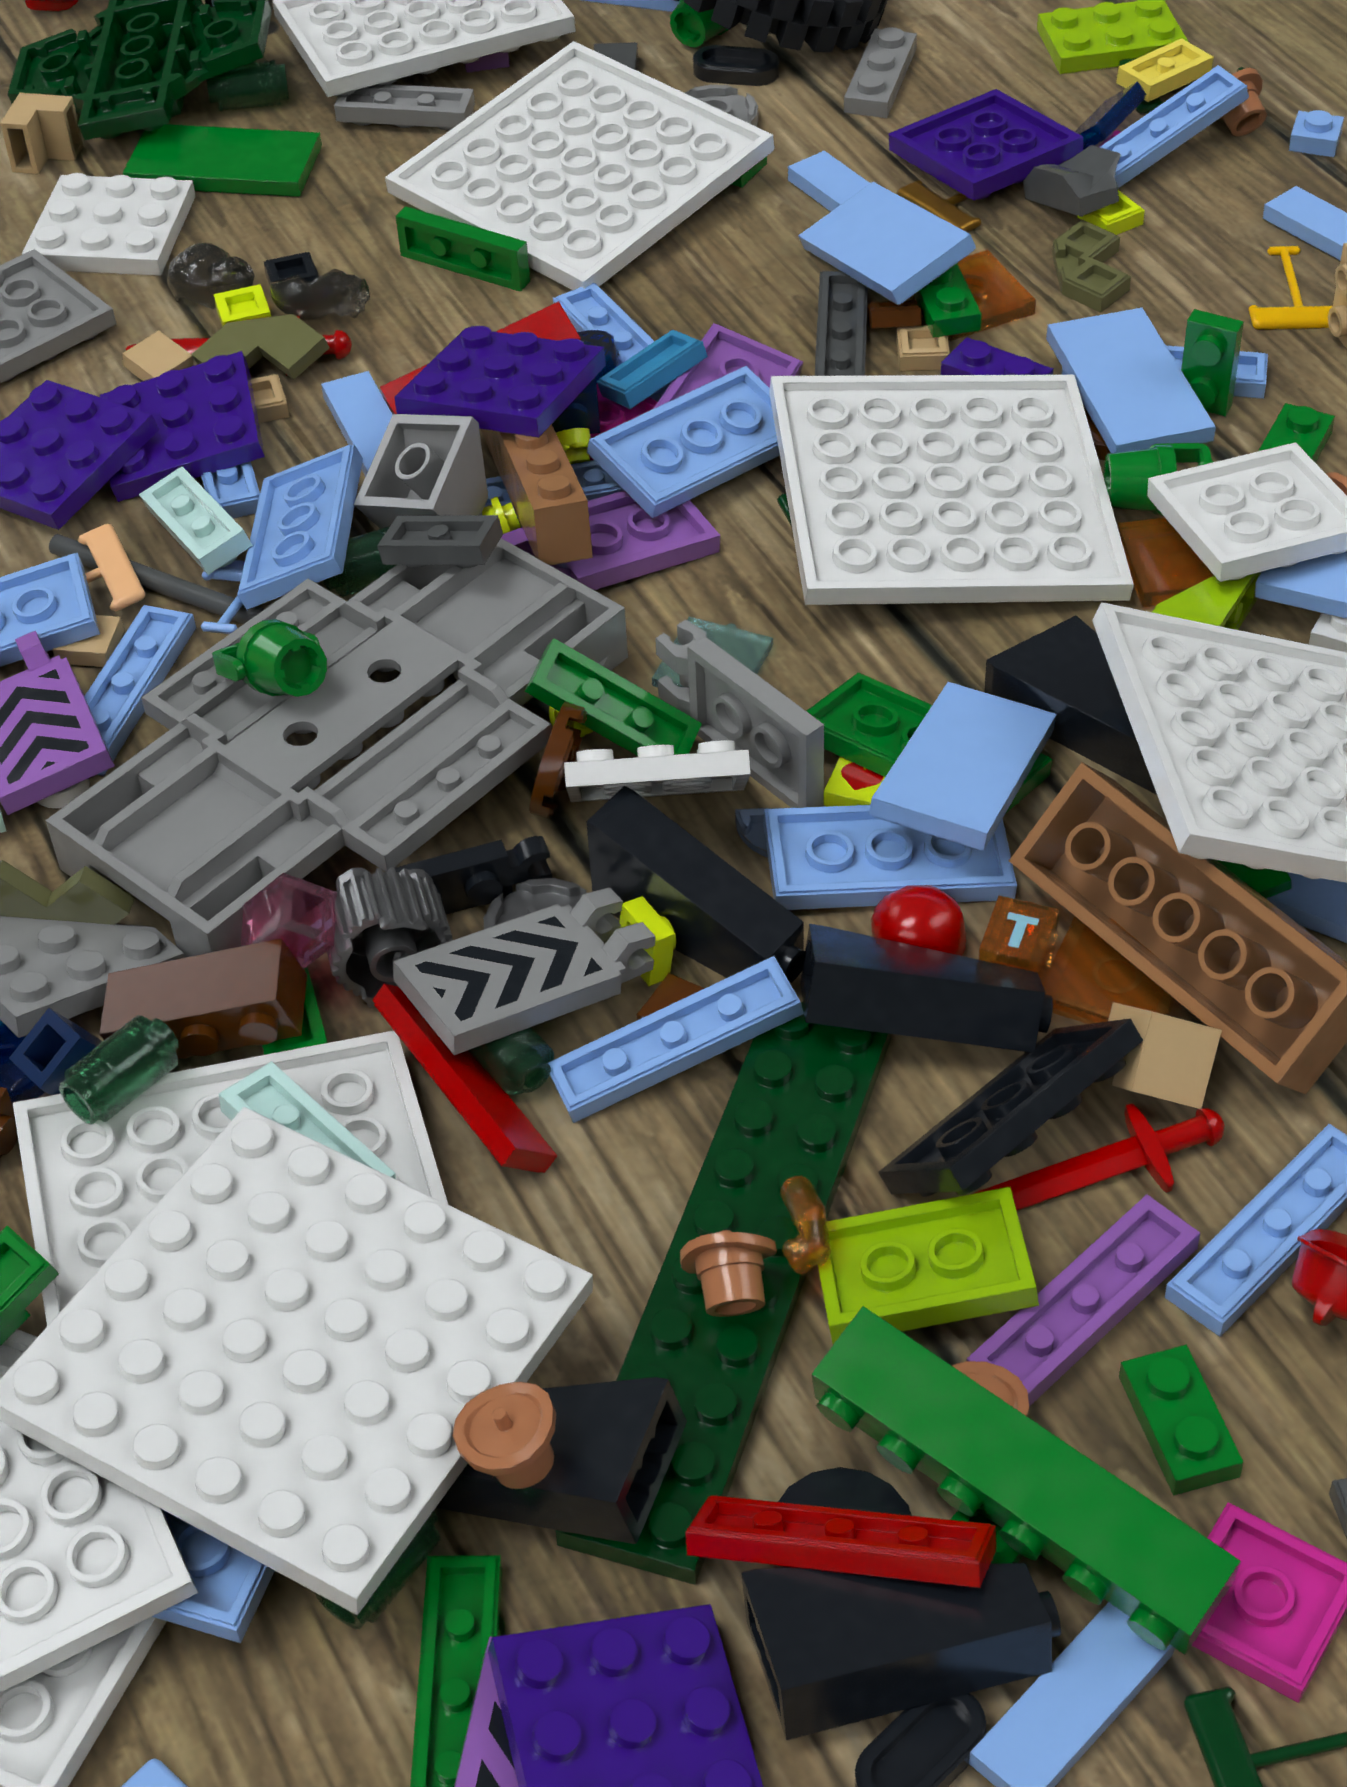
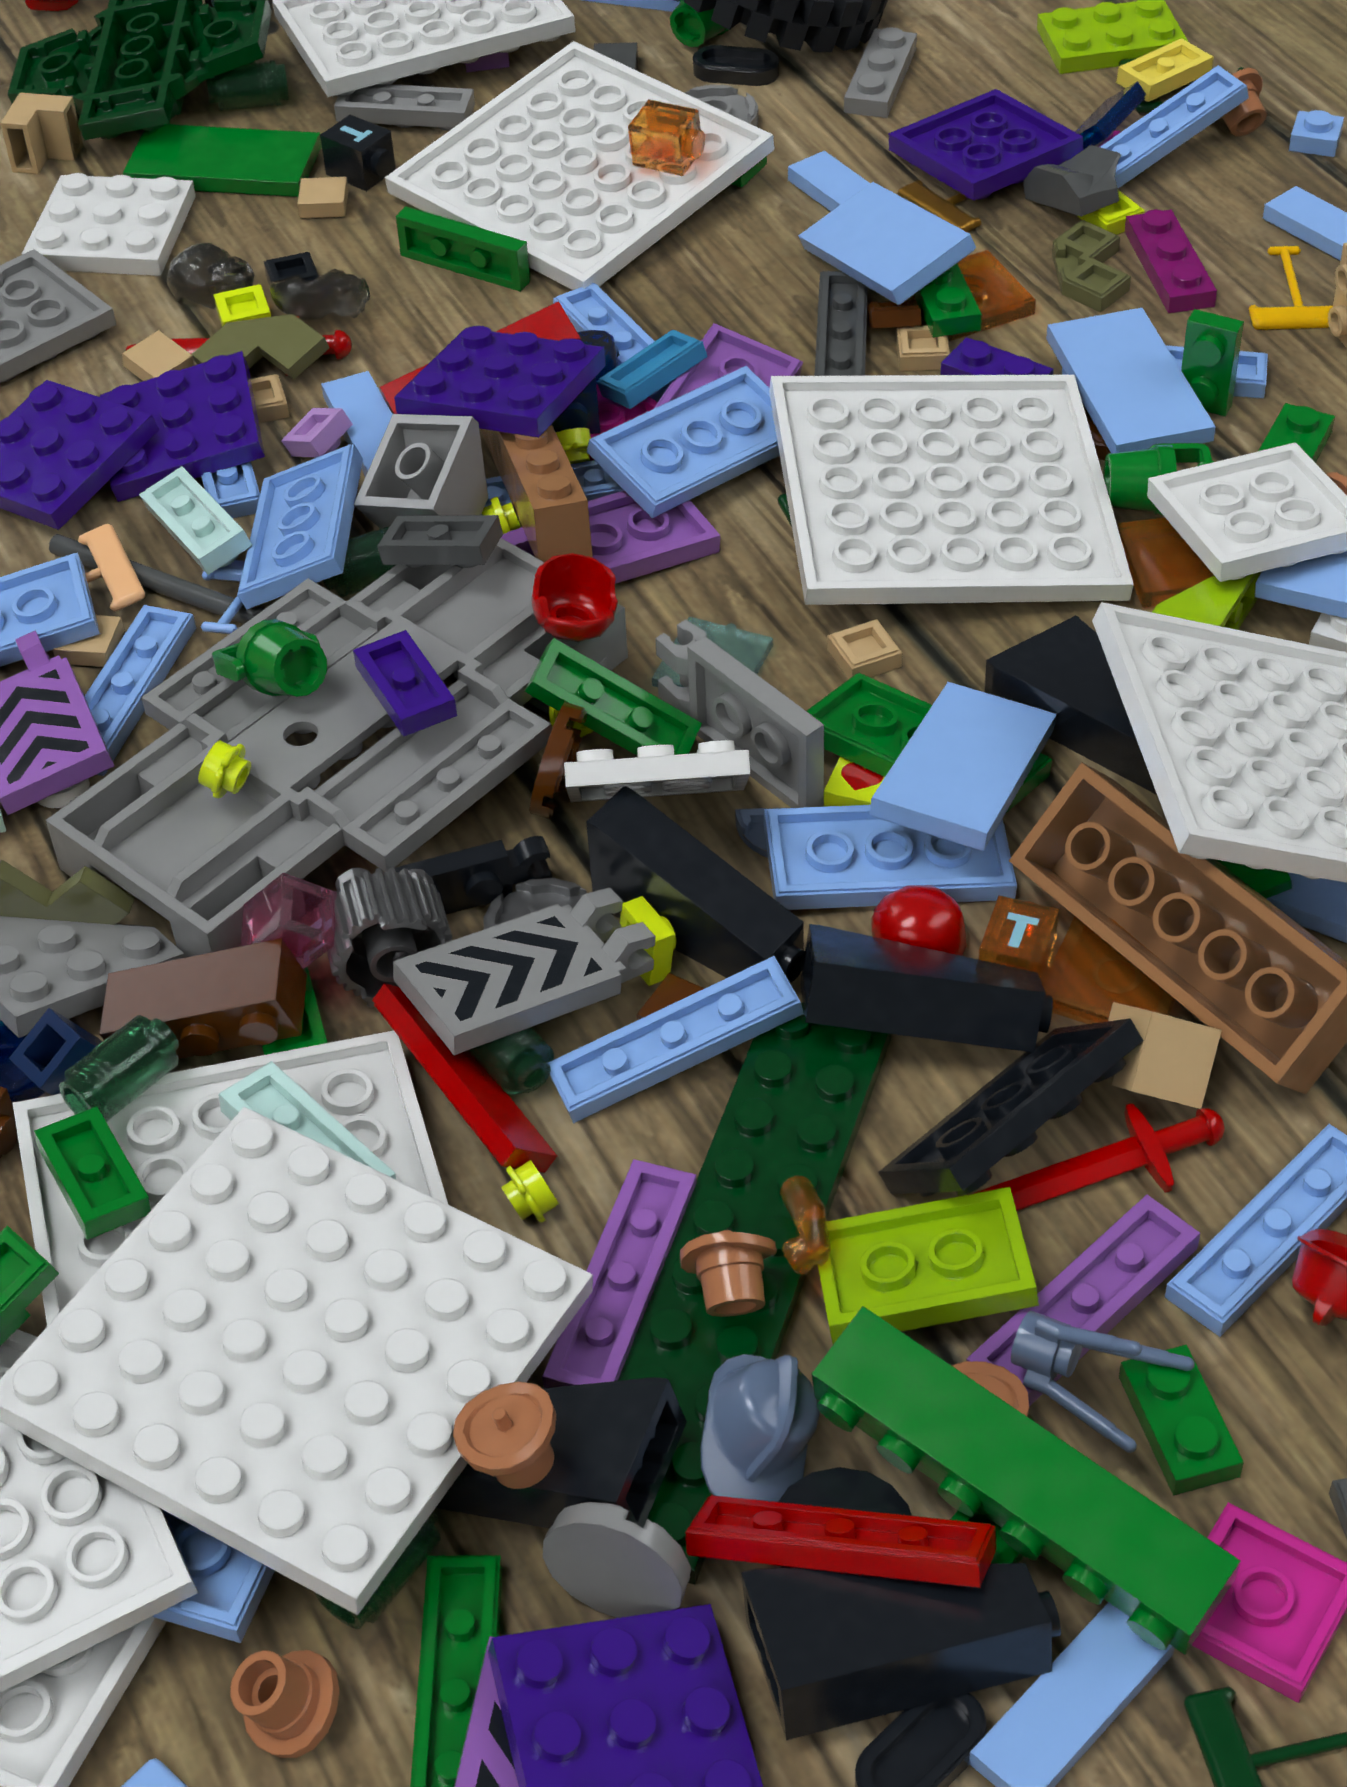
none -> green plate [34,1106,151,1240]
none -> neon yellow plate [198,740,251,798]
none -> nougat piece [230,1650,340,1758]
none -> lavender plate [281,408,353,458]
none -> tan tile [297,177,349,219]
none -> black brick [320,114,396,191]
none -> dark purple plate [353,630,457,737]
none -> neon yellow plate [501,1160,559,1223]
none -> red hair [531,553,618,642]
none -> medium lavender plate [542,1159,697,1388]
none -> light grey tile [543,1502,691,1618]
none -> clear orange brick [628,99,705,176]
none -> sand blue piece [701,1354,820,1502]
none -> tan tile [827,619,902,679]
none -> sand blue plant [1010,1310,1195,1453]
none -> magenta plate [1125,209,1217,314]

